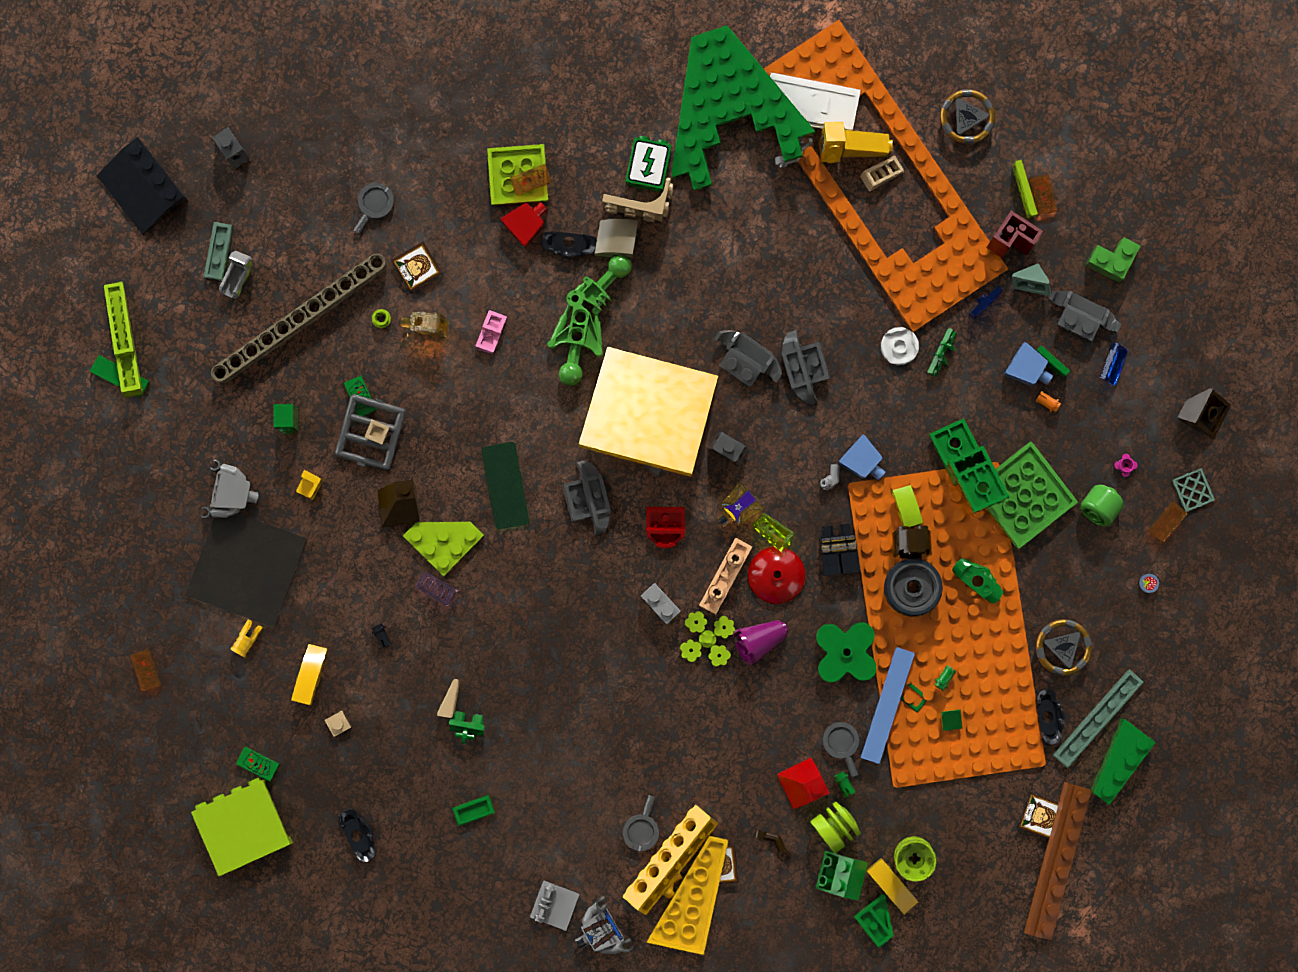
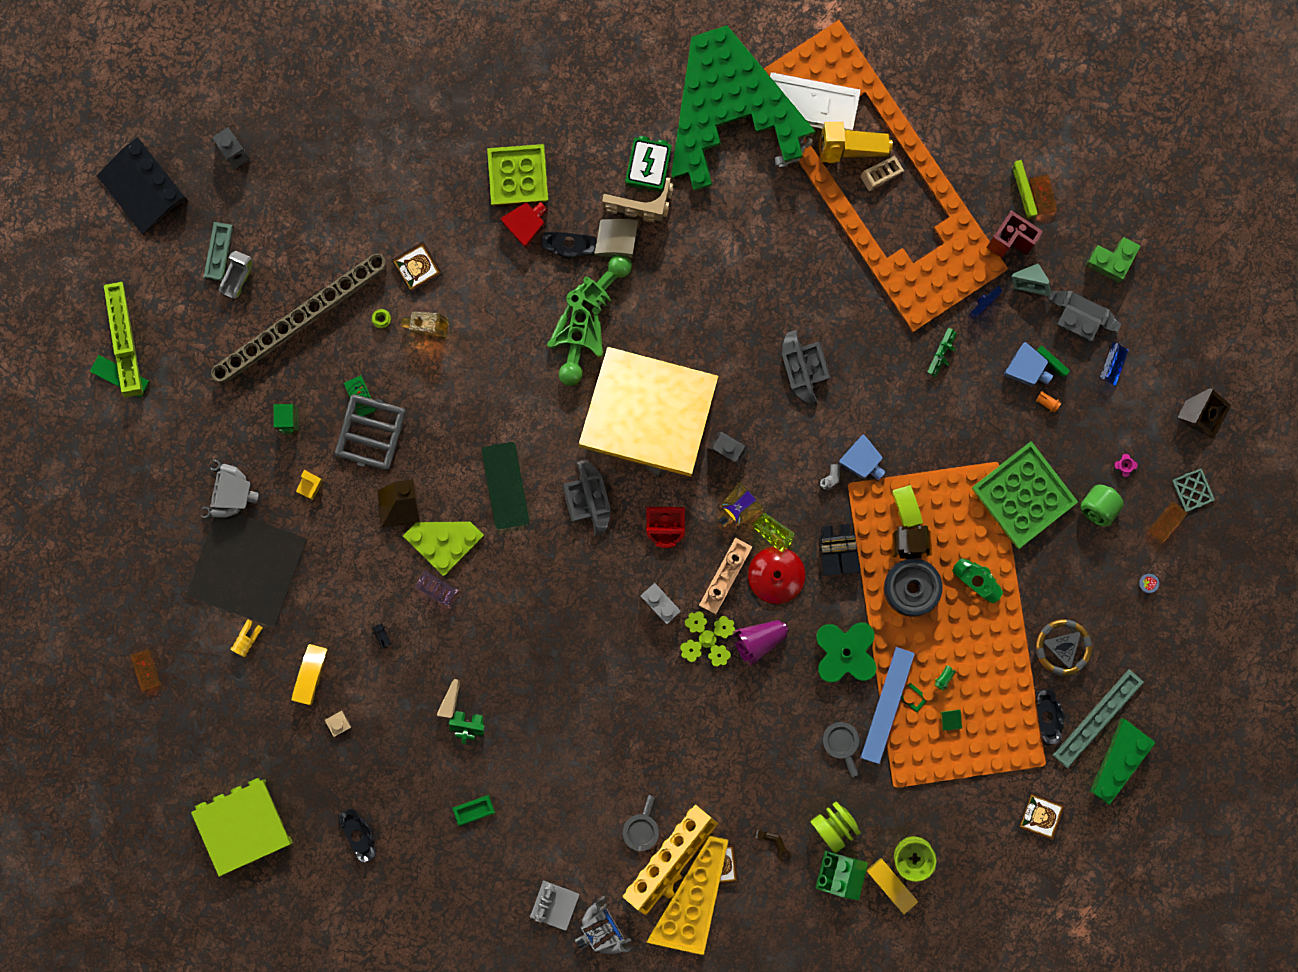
green tile [236,746,280,781] -> none
dark grey piece [353,183,394,234] -> none
tan plate [365,419,390,445] -> none
bright pink slope [475,310,507,355] -> none
clear orange tile [510,164,552,196] -> none
dark grey plate [713,330,782,387] -> none
red slope [777,757,830,809] -> none
green pin [834,771,855,797] -> none
green wing [854,893,894,948] -> none
white tile [881,327,919,365] -> none
green bracket [929,418,1010,514] -> none
piece [940,89,995,144] -> none
dark orange plate [1024,782,1092,940] -> none

